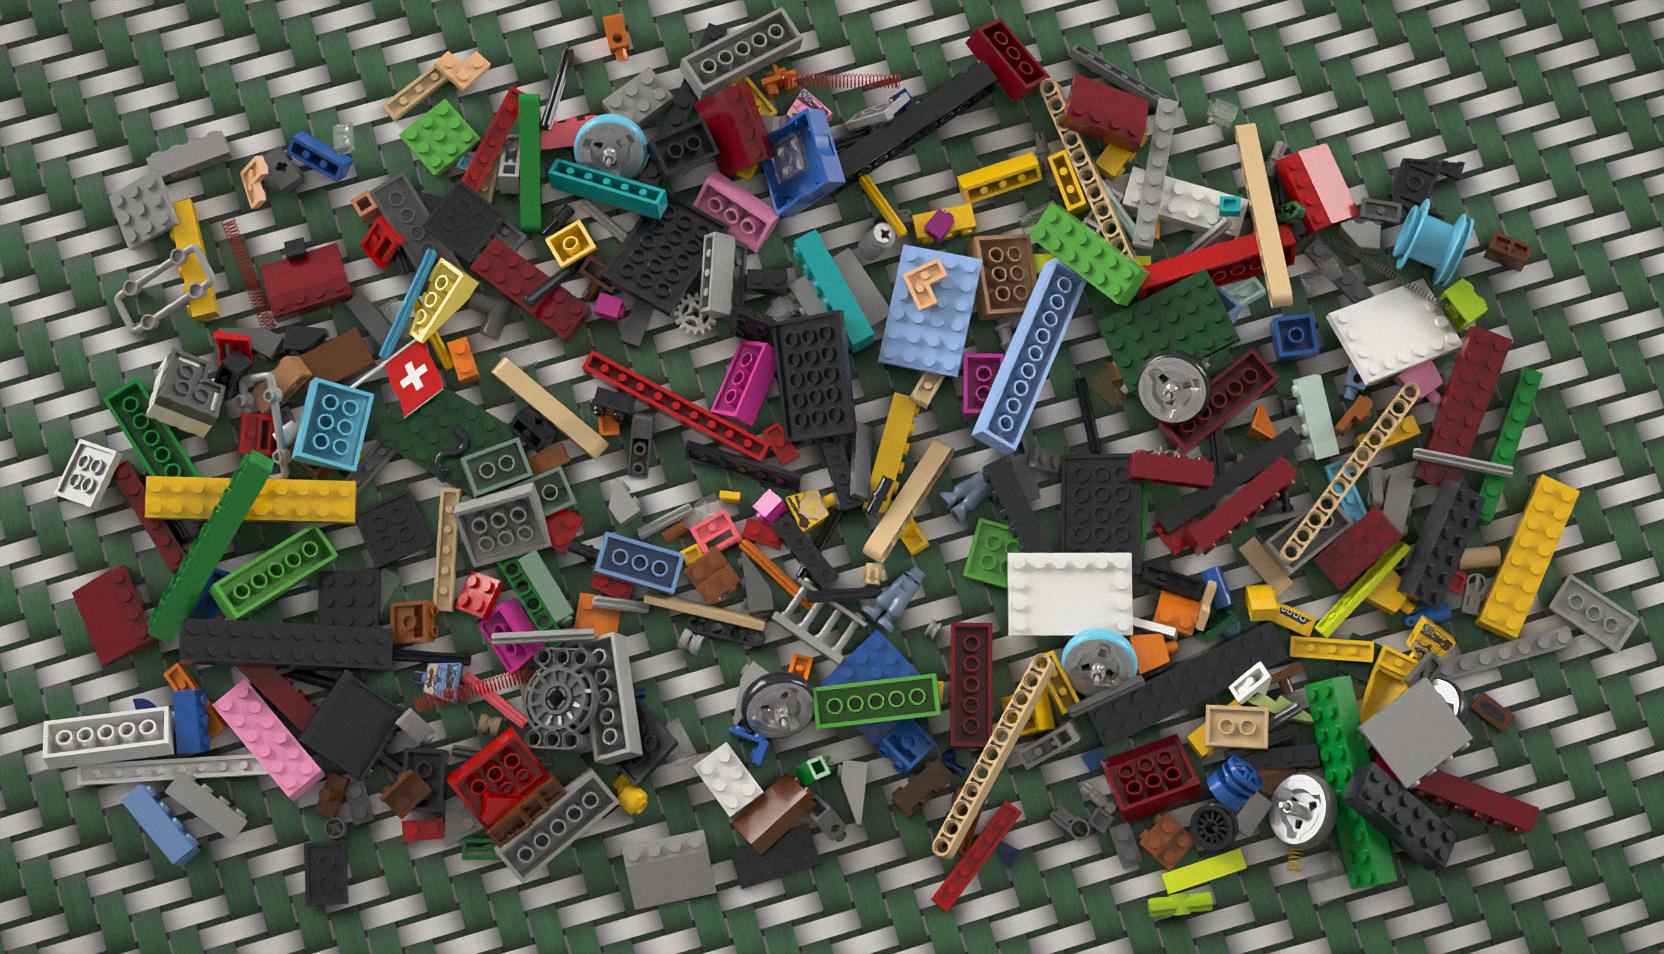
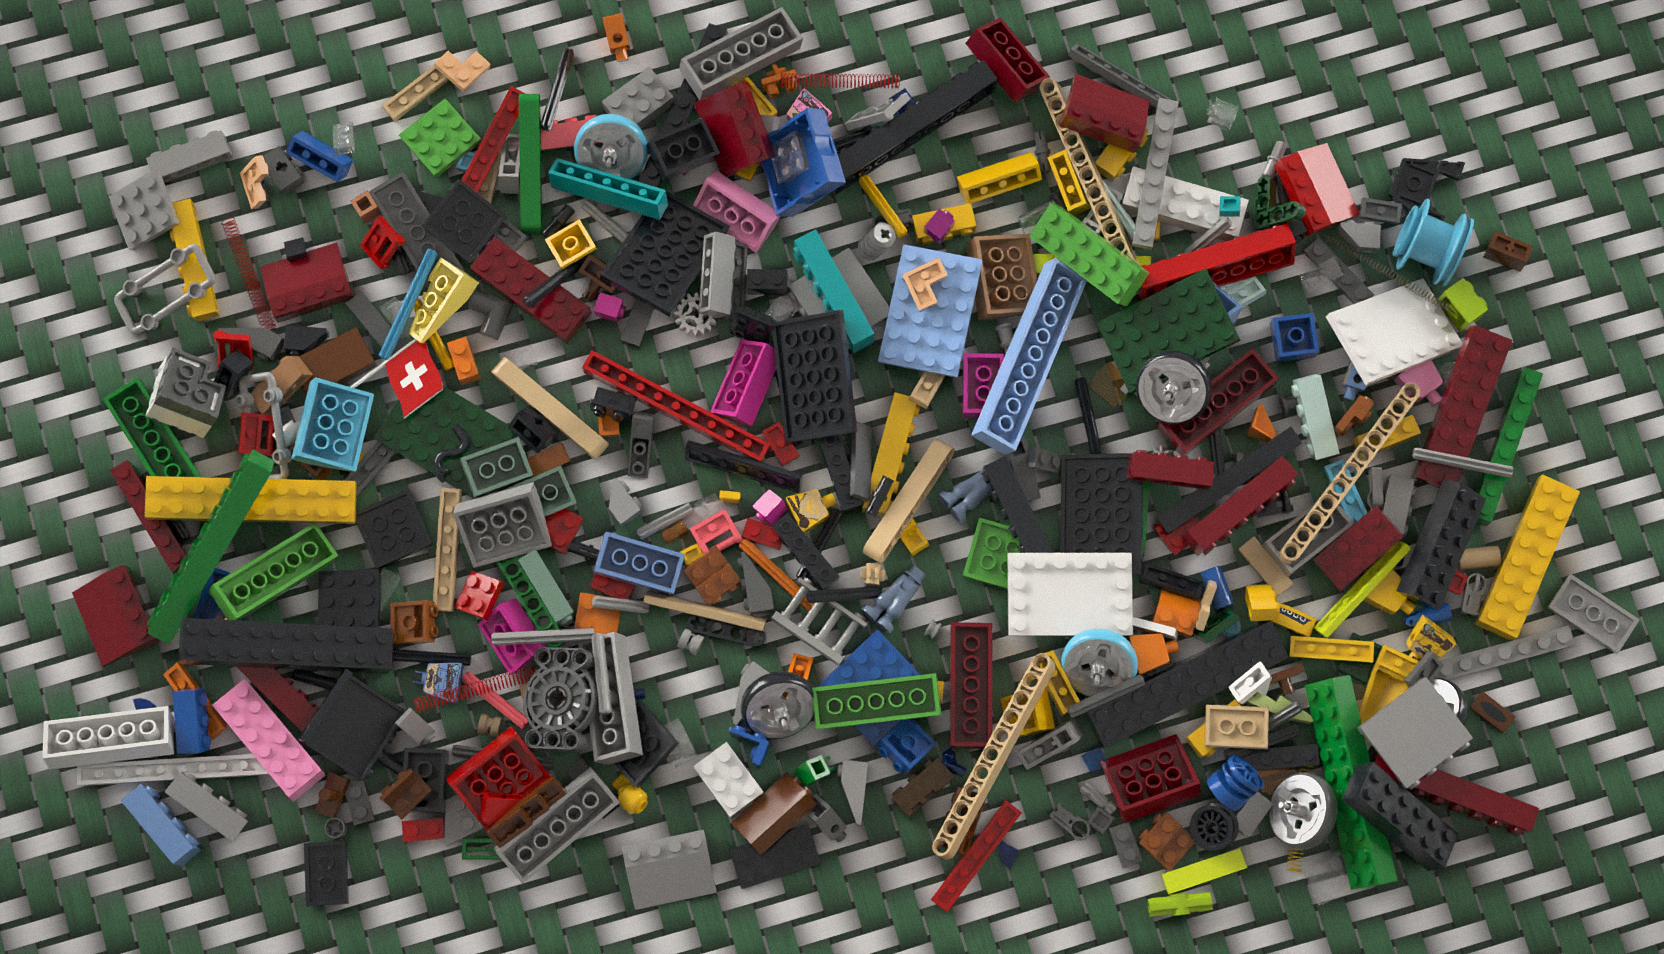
light grey plate [54,439,123,510] -> none
tan beam [1234,123,1293,308] -> none
none -> light grey axle [591,633,612,714]

